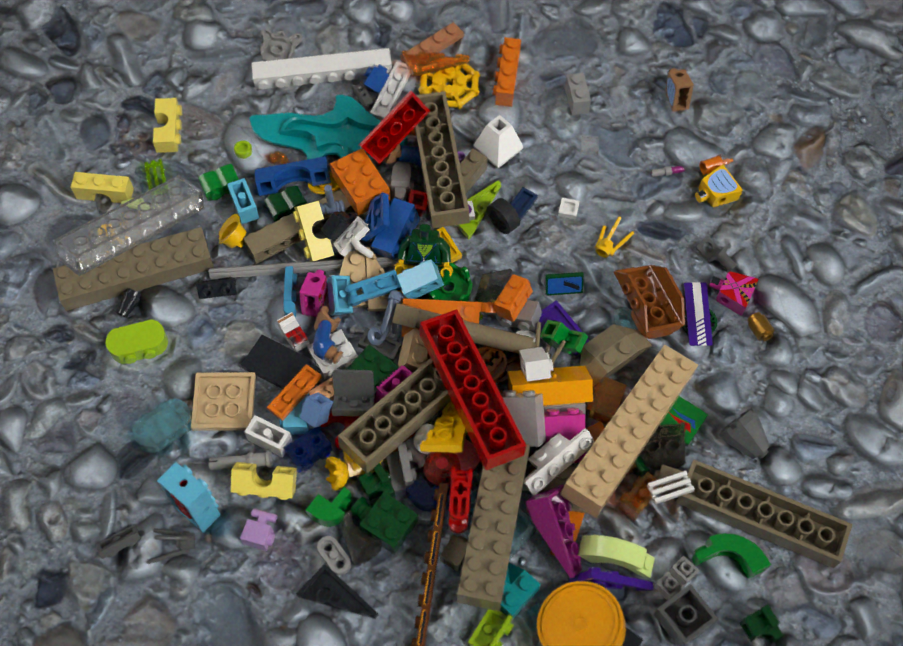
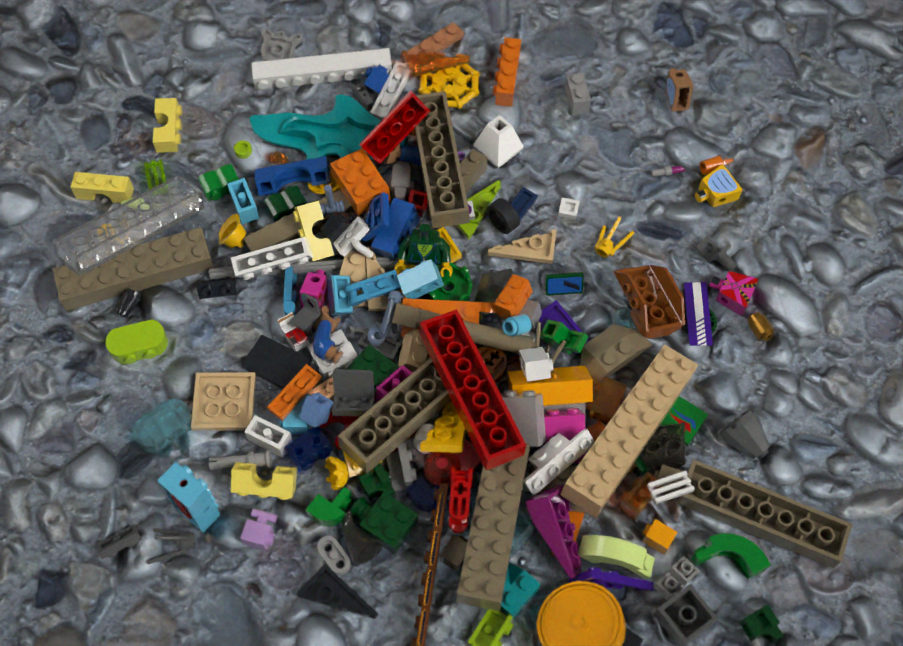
none -> white brick [231,237,313,280]
none -> dark grey bracket [290,293,321,336]
none -> tan wing [488,229,556,264]
none -> medium azure brick [502,314,531,337]
none -> light orange brick [642,519,677,555]

